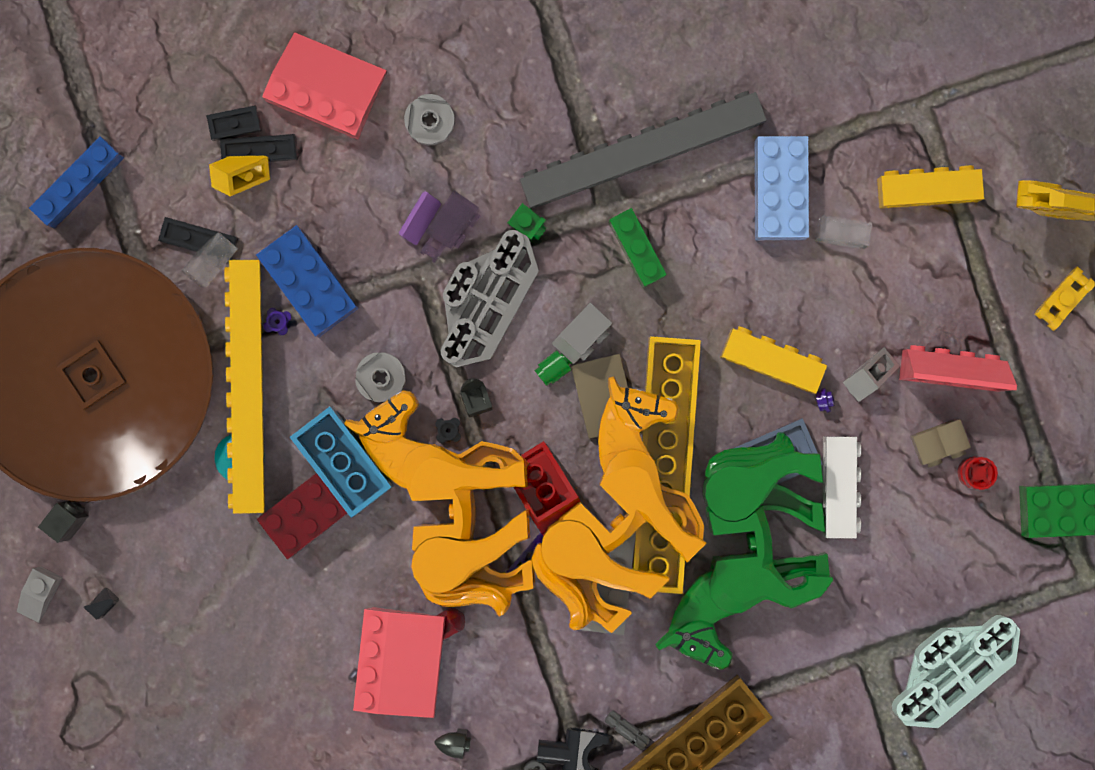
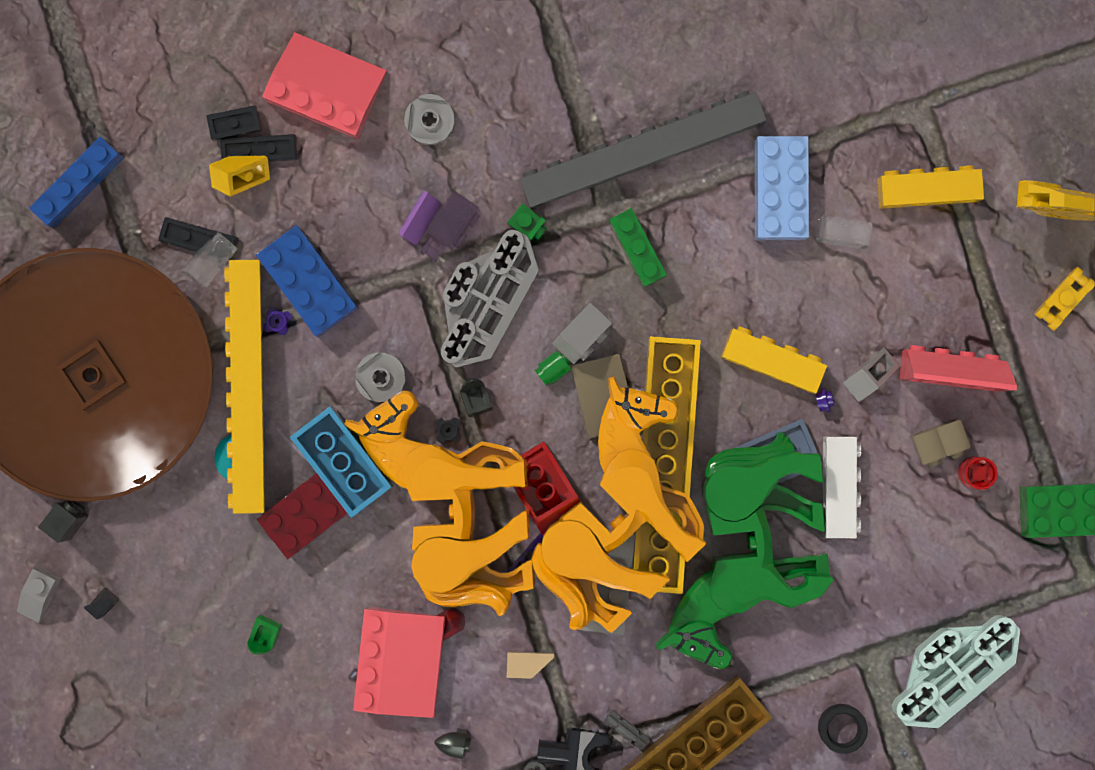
none -> green plate [247,614,282,655]
none -> tan tile [507,651,554,679]
none -> black tyre [818,704,868,754]

